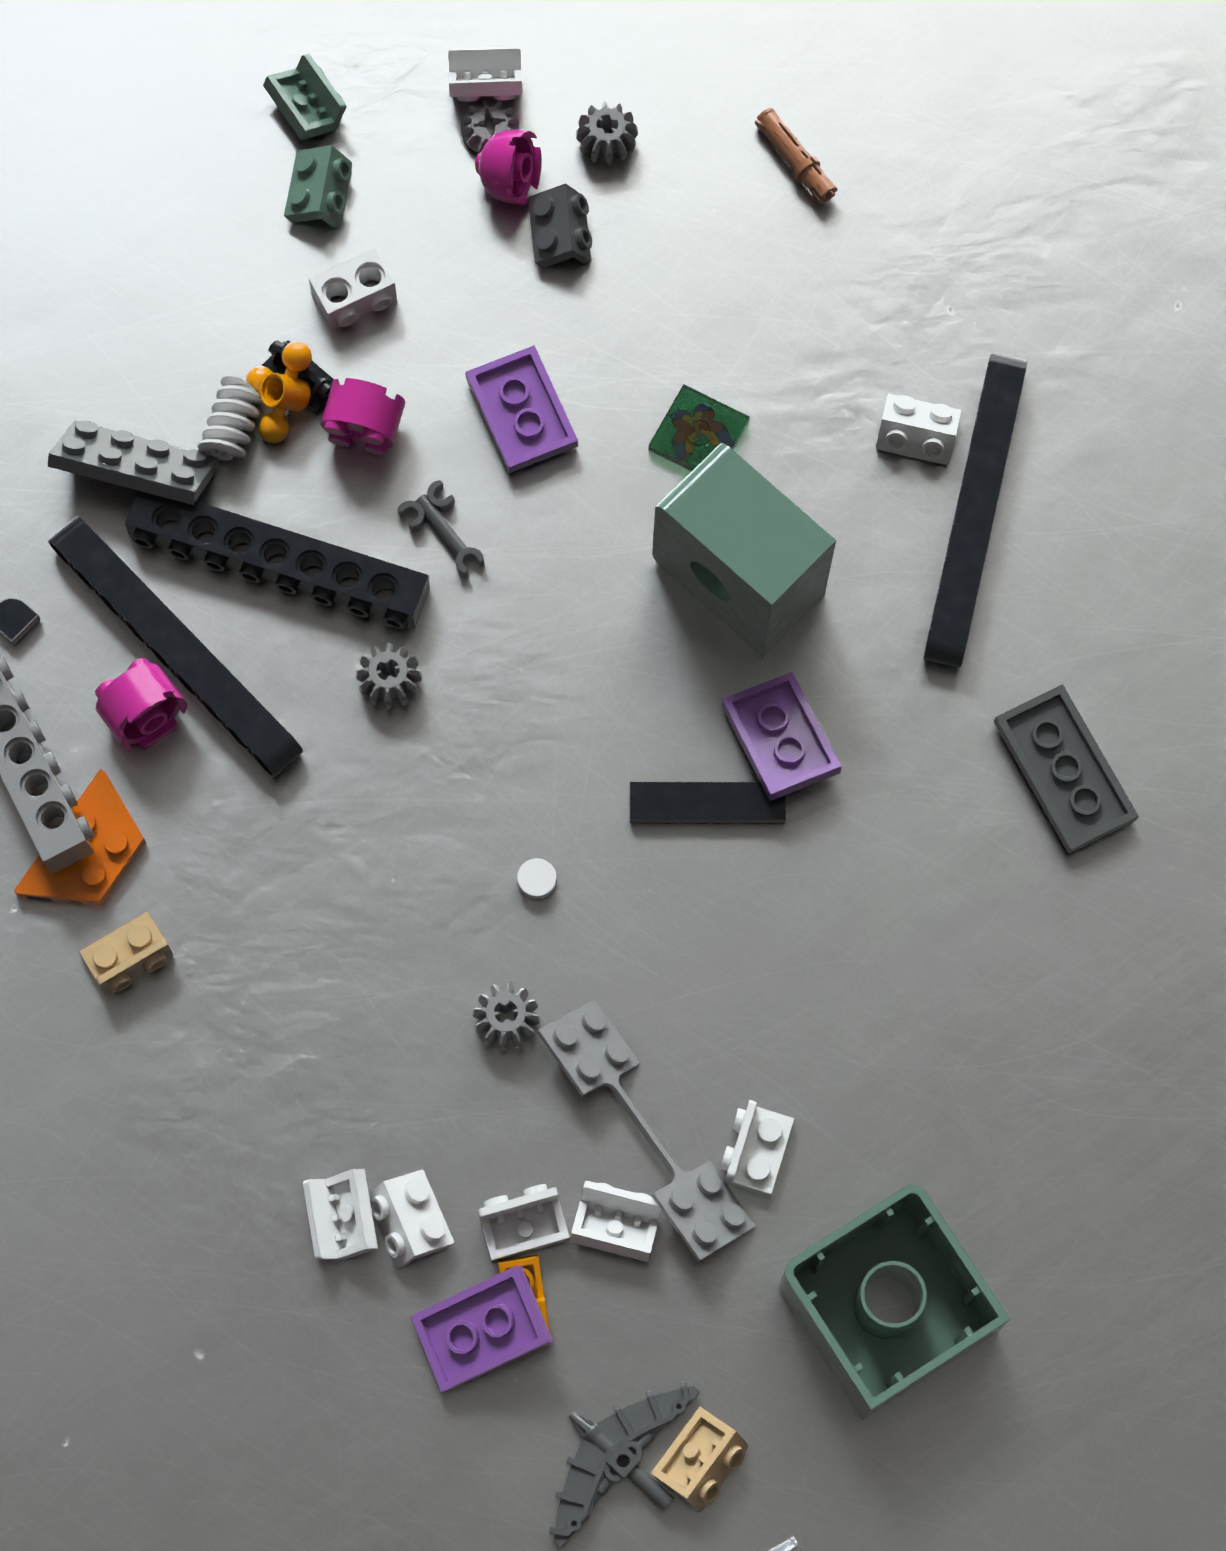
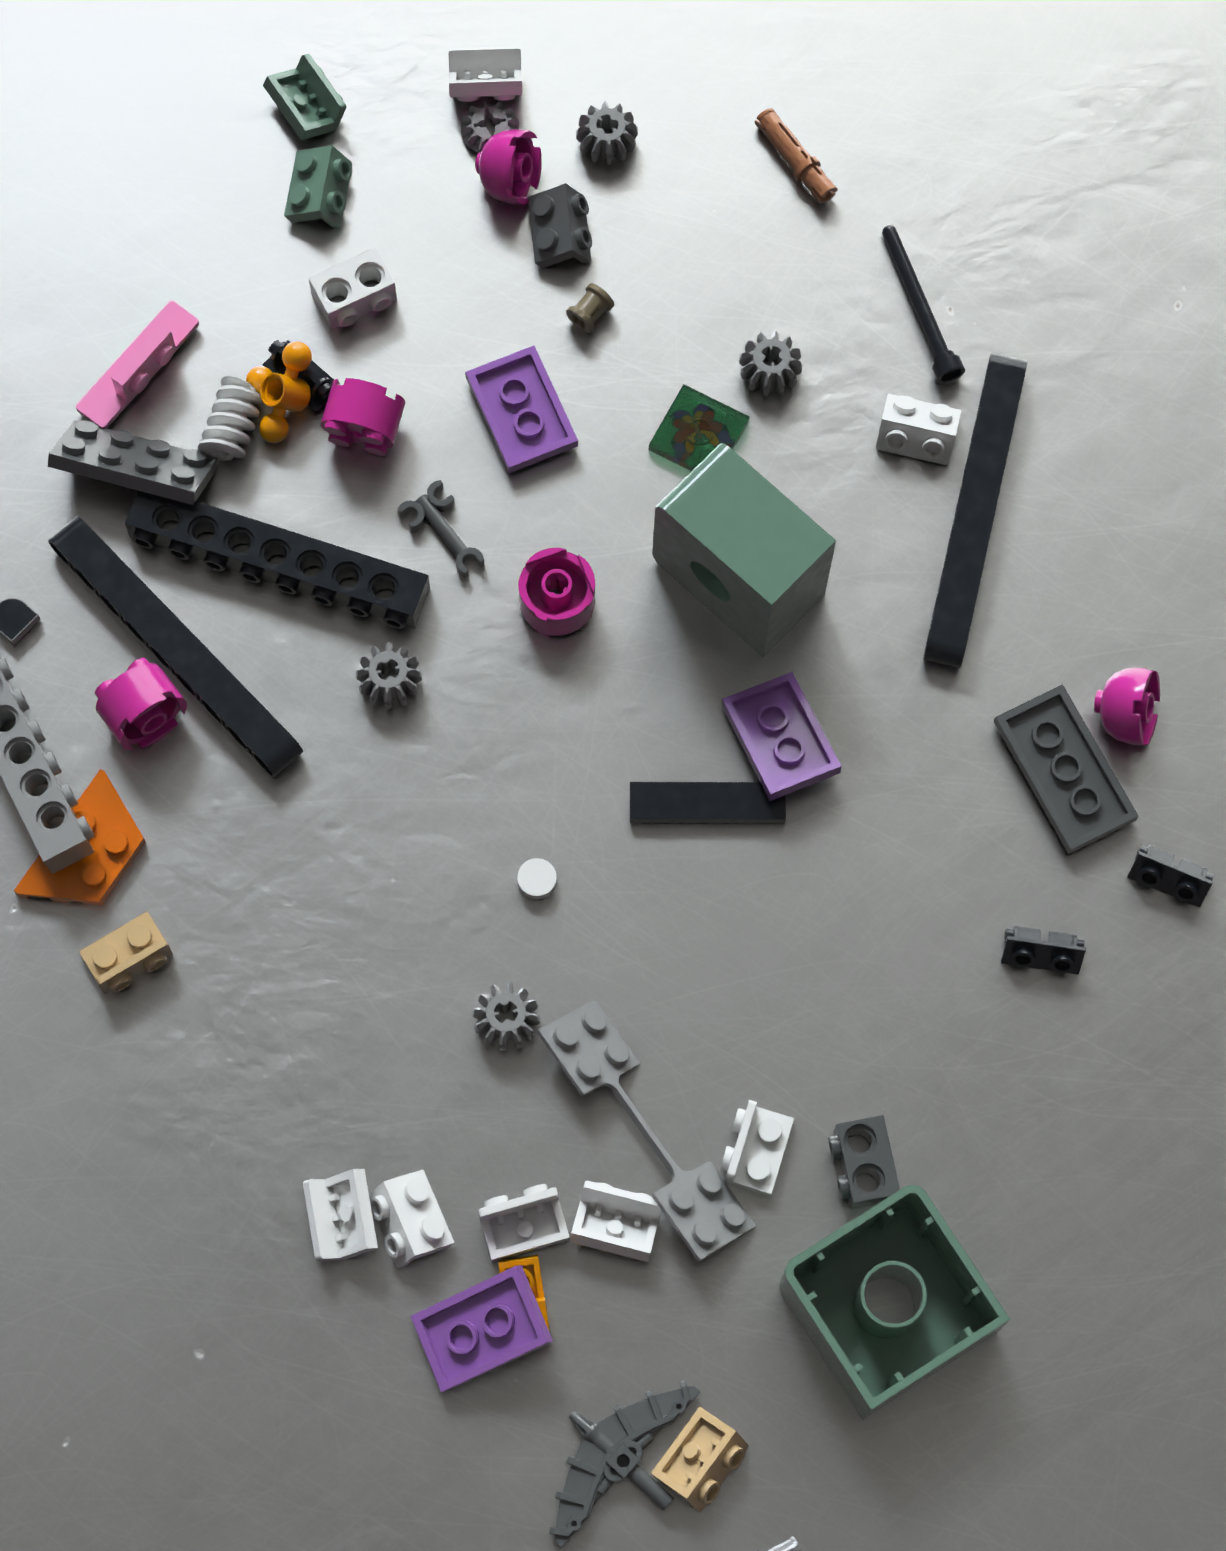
none -> bright pink bracket [76,301,199,428]
none -> dark pink brick [518,548,595,636]
none -> dark tan bush [566,283,615,333]
none -> light grey gear [739,331,803,397]
none -> dark grey brick [828,1115,900,1210]
none -> black piece [882,225,965,383]
none -> black hinge [1001,925,1086,974]
none -> dark pink cylinder [1094,668,1160,745]
none -> black hinge [1127,844,1214,907]

